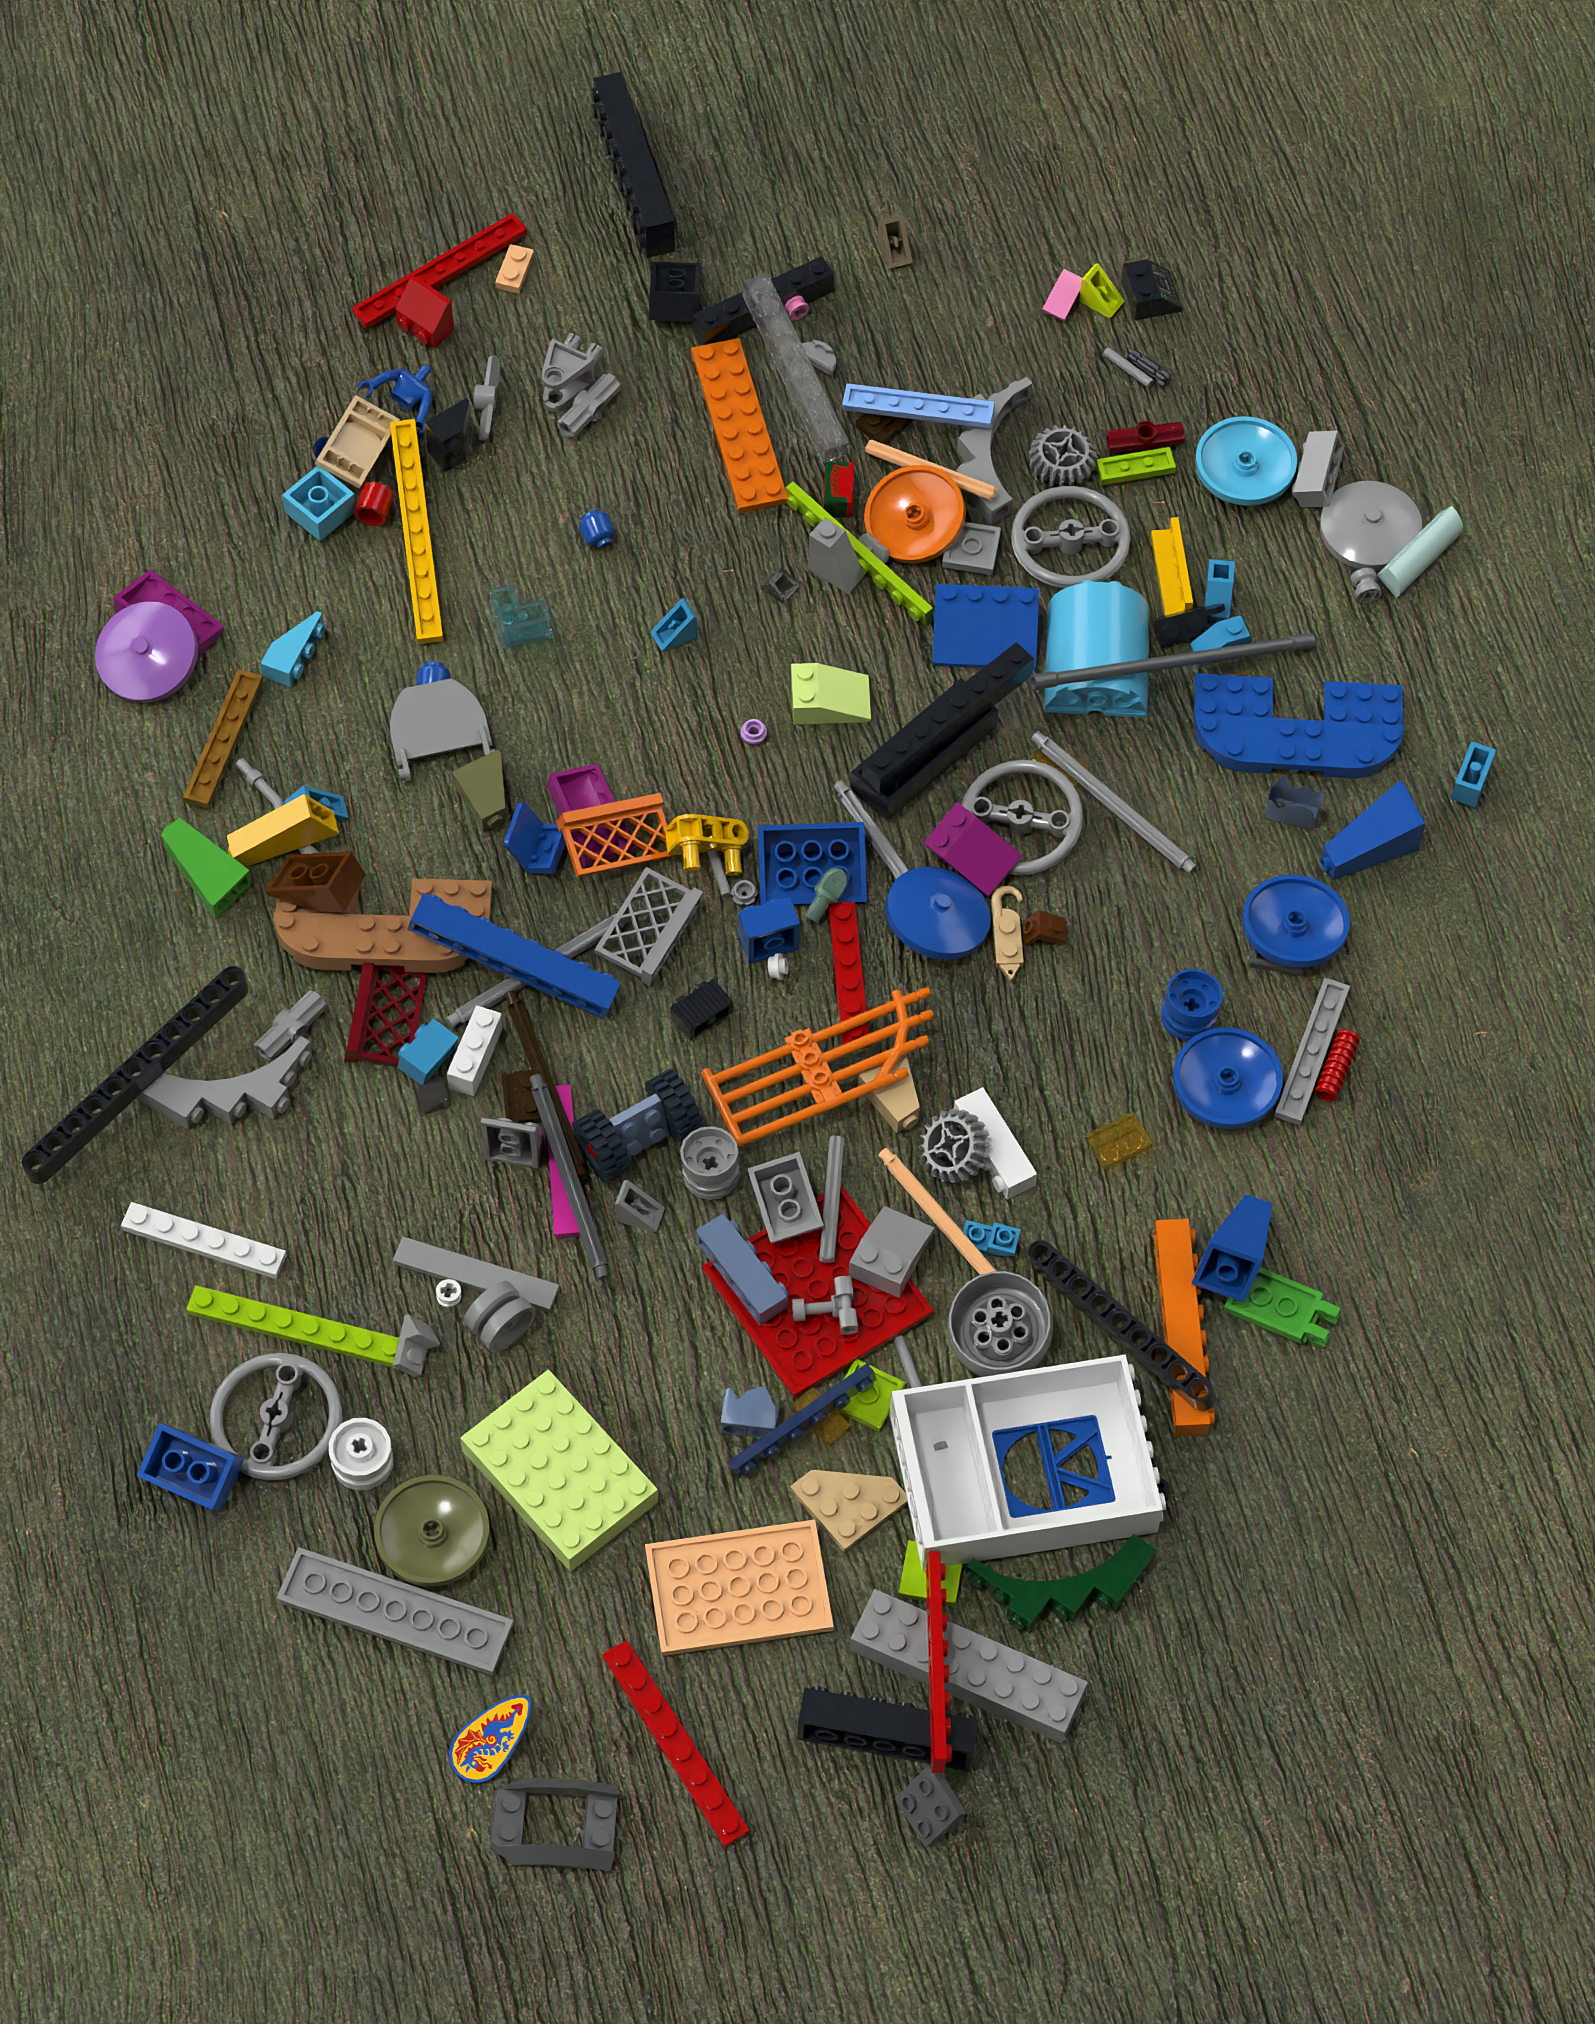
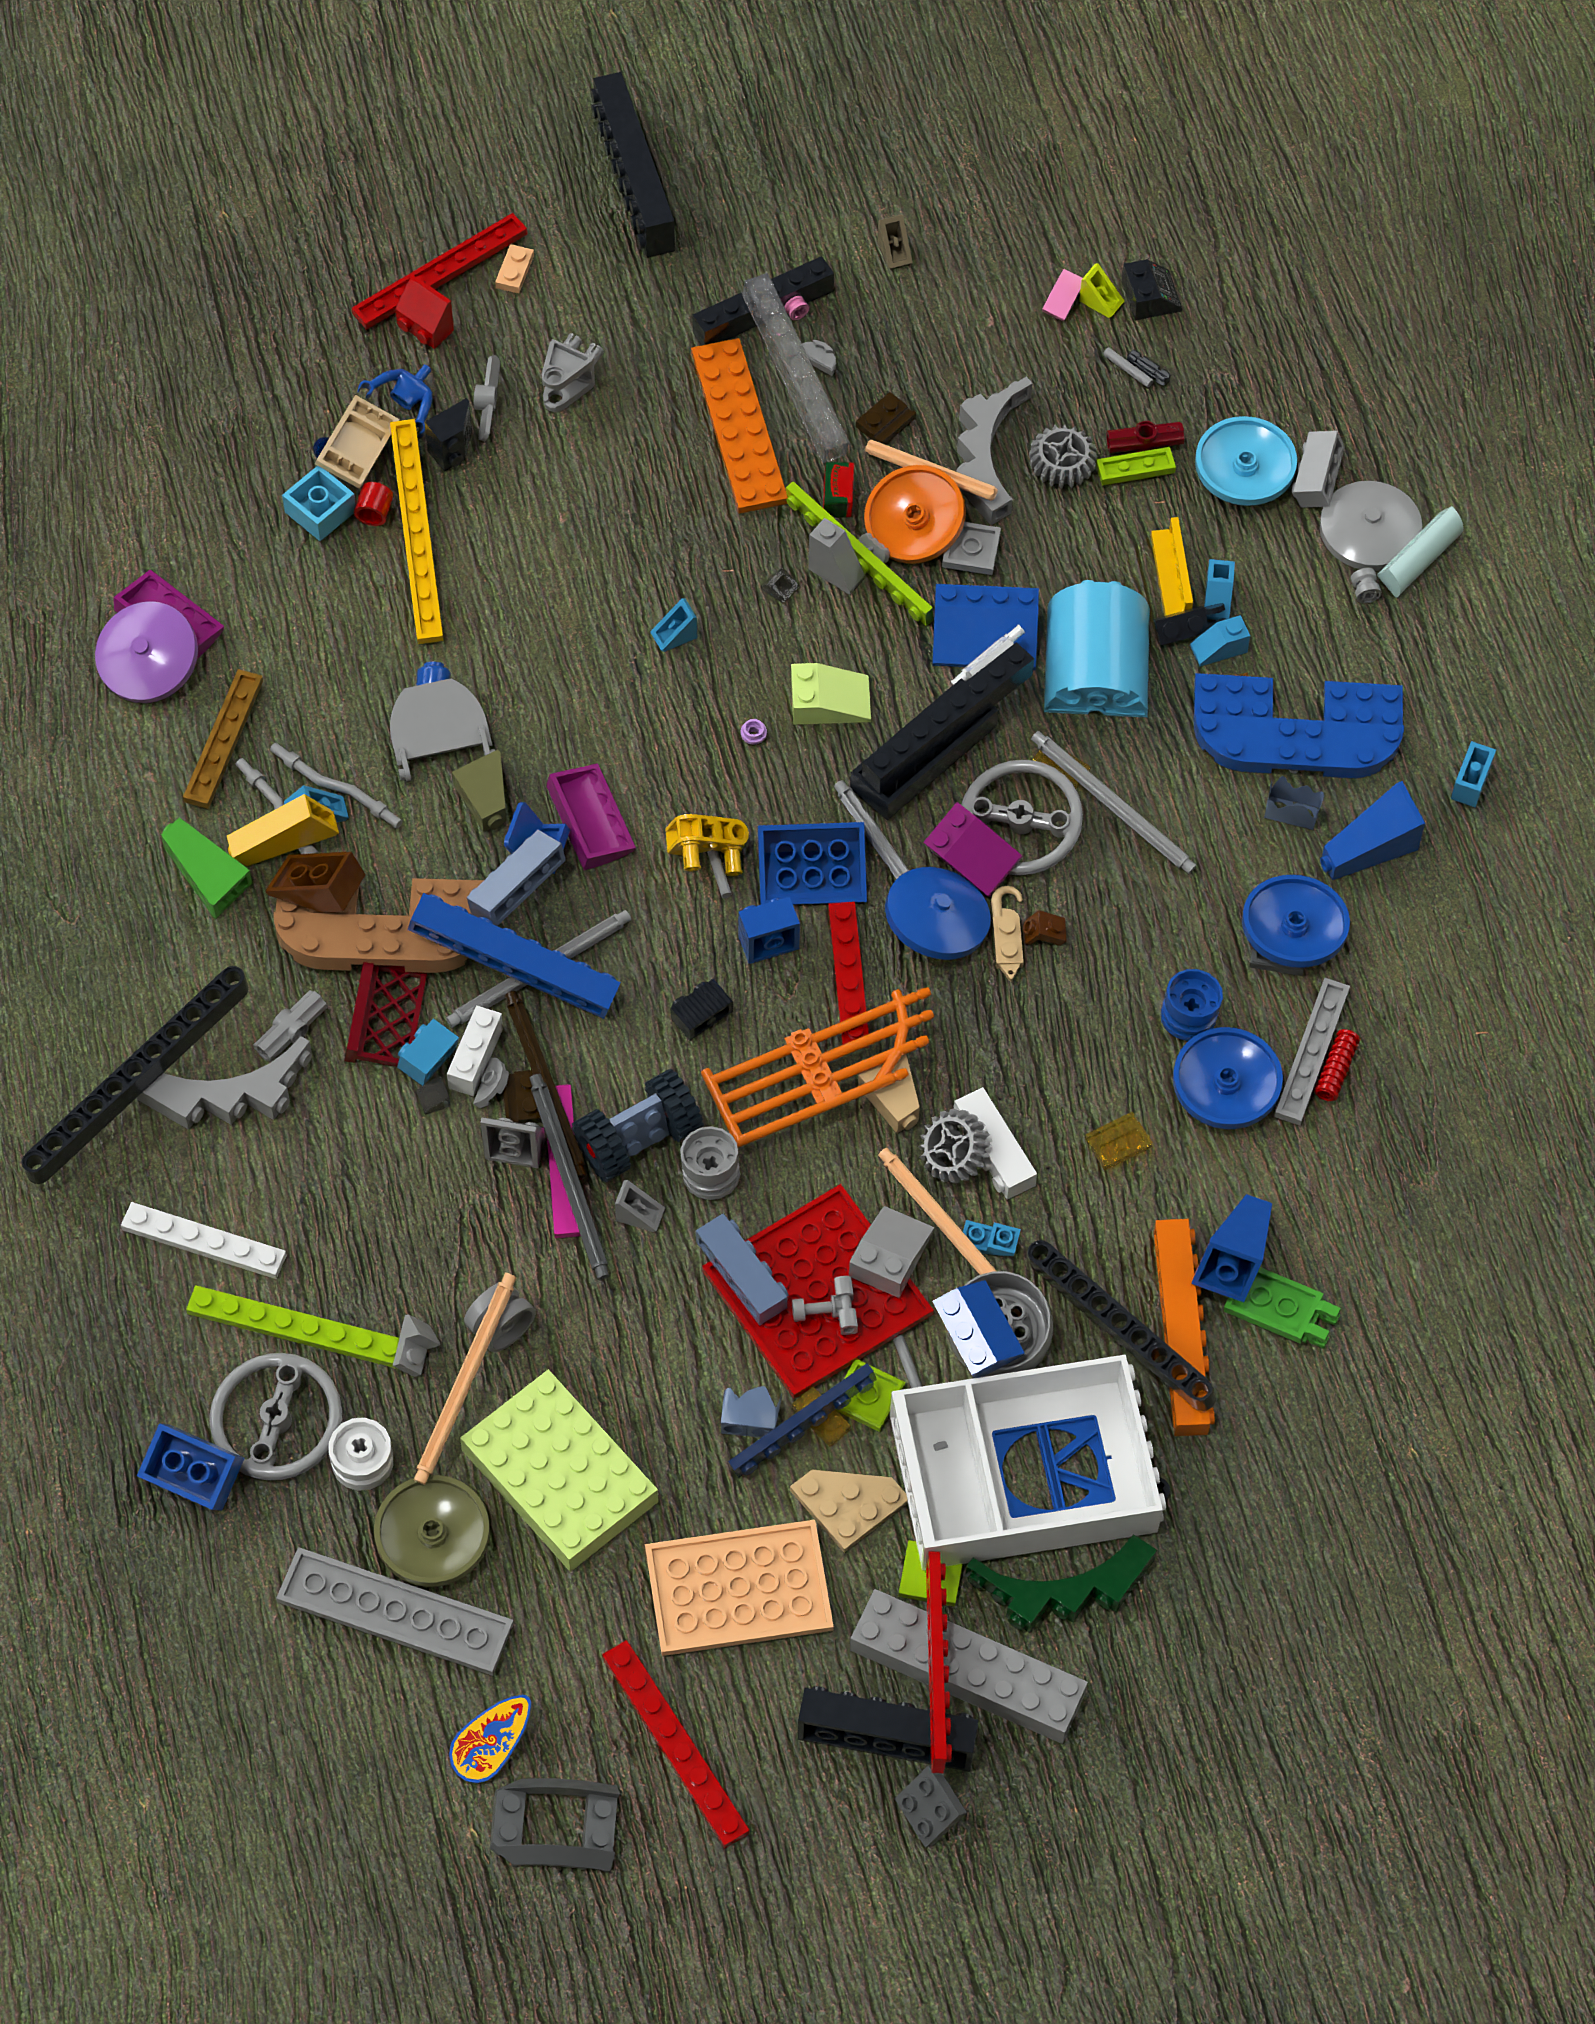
medium azure slope [260,611,326,687] -> none
light grey tile [393,1236,560,1313] -> none
white bush [436,1279,461,1308] -> none
clear light blue brick [488,584,552,649] -> none
orange fence [556,793,676,878] -> none
light grey piece [557,373,621,438] -> none
blue head [578,509,616,549] -> none
light grey fence [594,867,703,986] -> none
black slope [649,262,701,324] -> none
light grey plate [731,880,757,905] -> none
light grey slope [747,1152,824,1244] -> none
white plate [768,953,788,980] -> none
sand green arm [804,868,848,923] -> none
light grey axle [820,1135,844,1263] -> none
light blue plate [842,384,995,429] -> none
light grey piece [1011,486,1130,588] -> none
dark grey piece [1030,633,1316,690] -> none
none -> light grey bar [270,743,403,829]
none -> light nougat piece [414,1273,516,1485]
none -> brick [466,830,566,926]
none -> light grey plate [473,1057,509,1108]
none -> blue slope [932,1280,1025,1378]
none -> white plate [951,625,1025,685]

